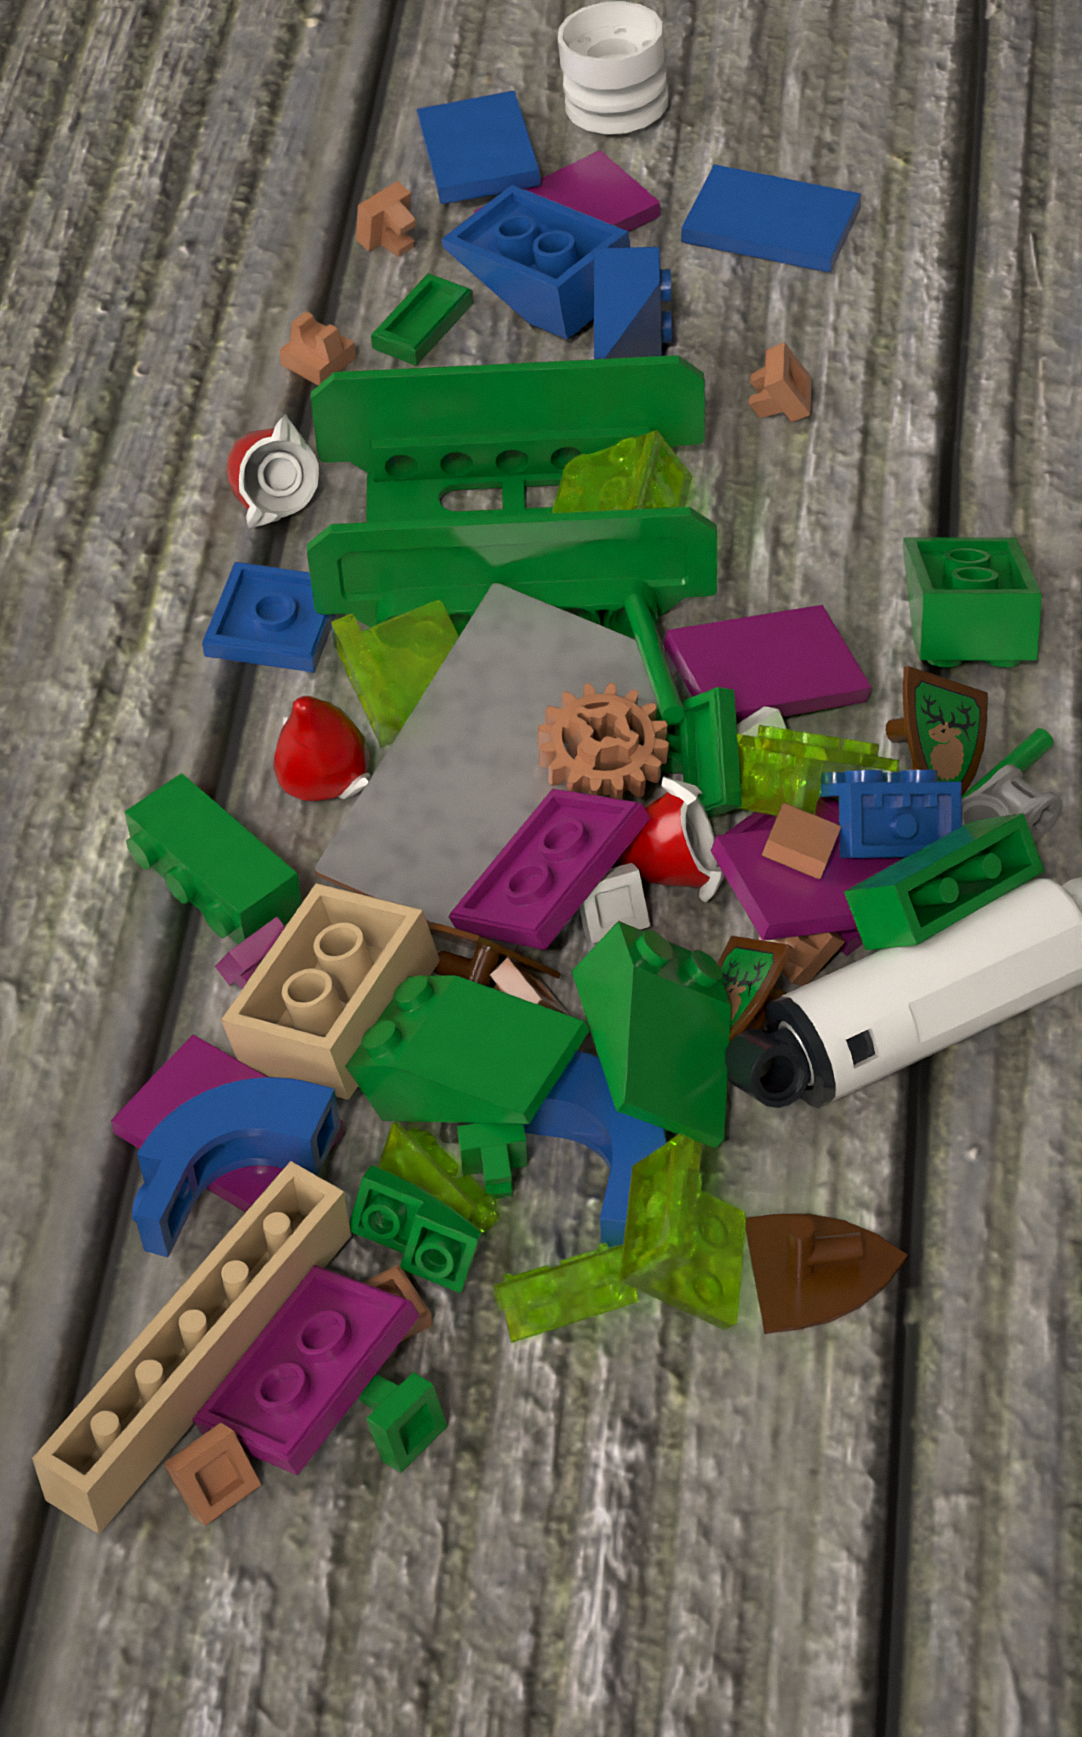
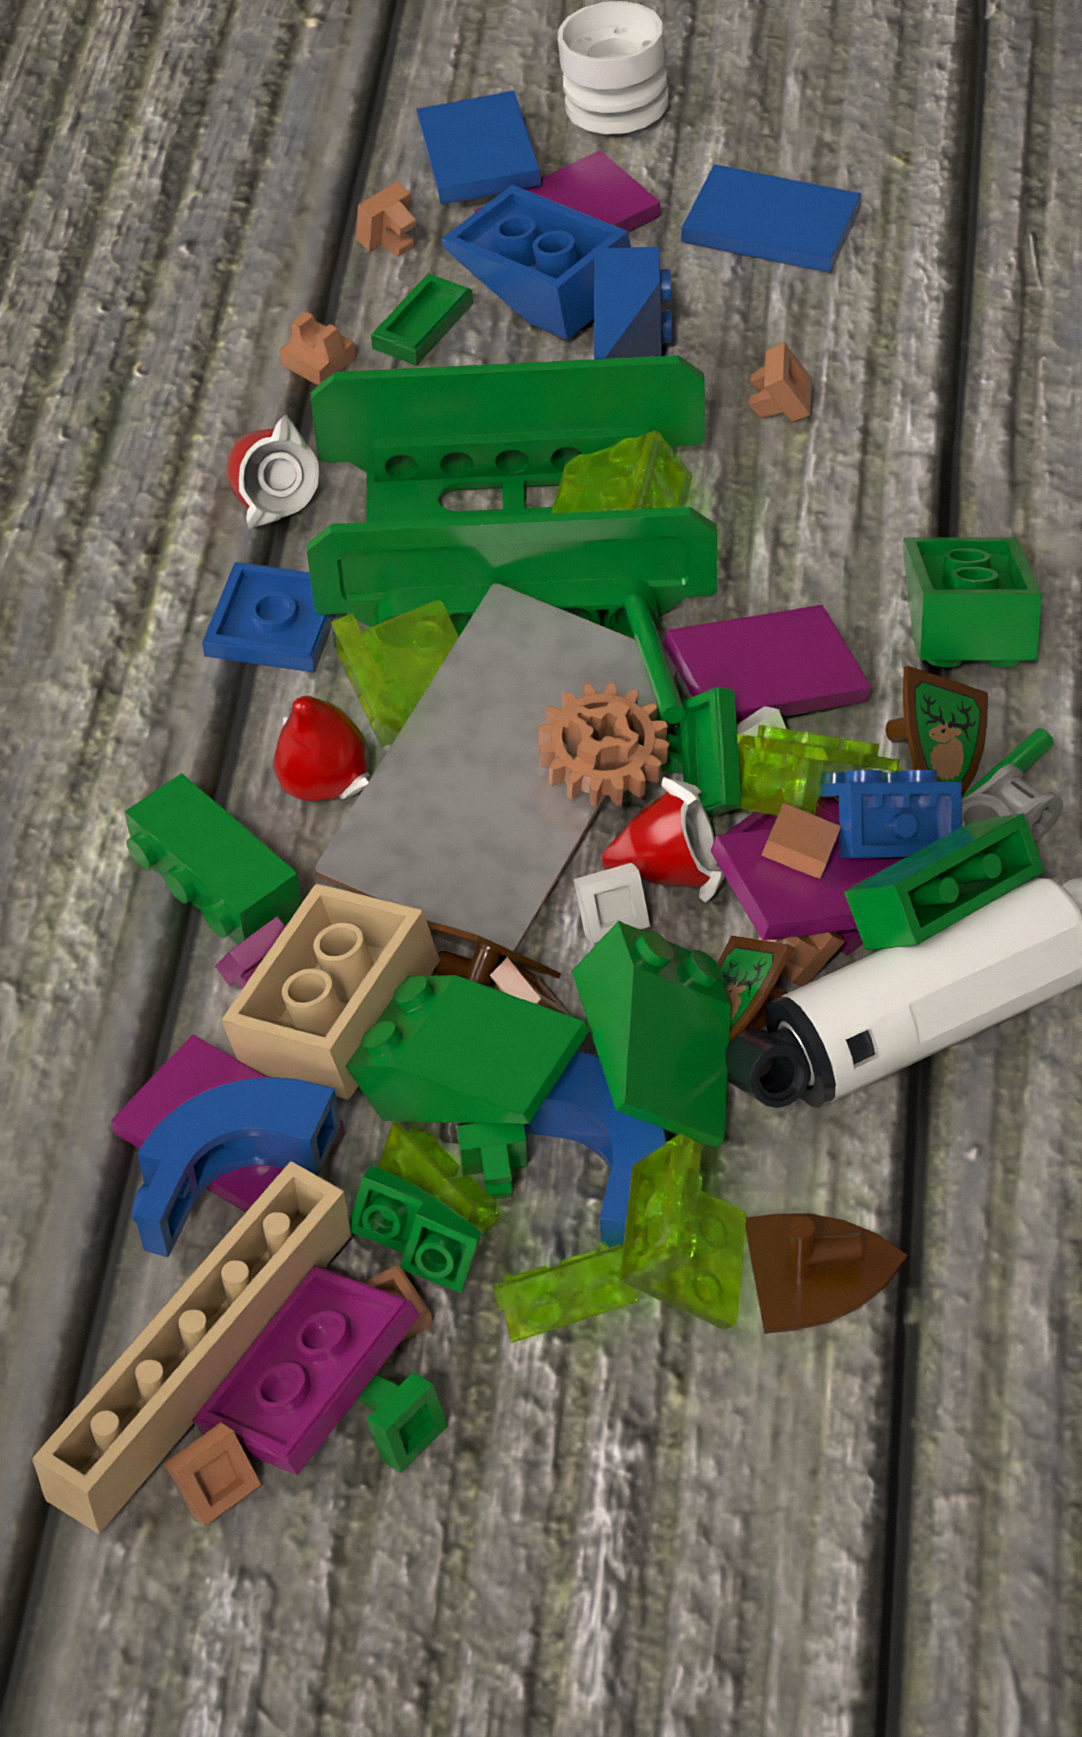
magenta tile [448,789,650,950] -> none

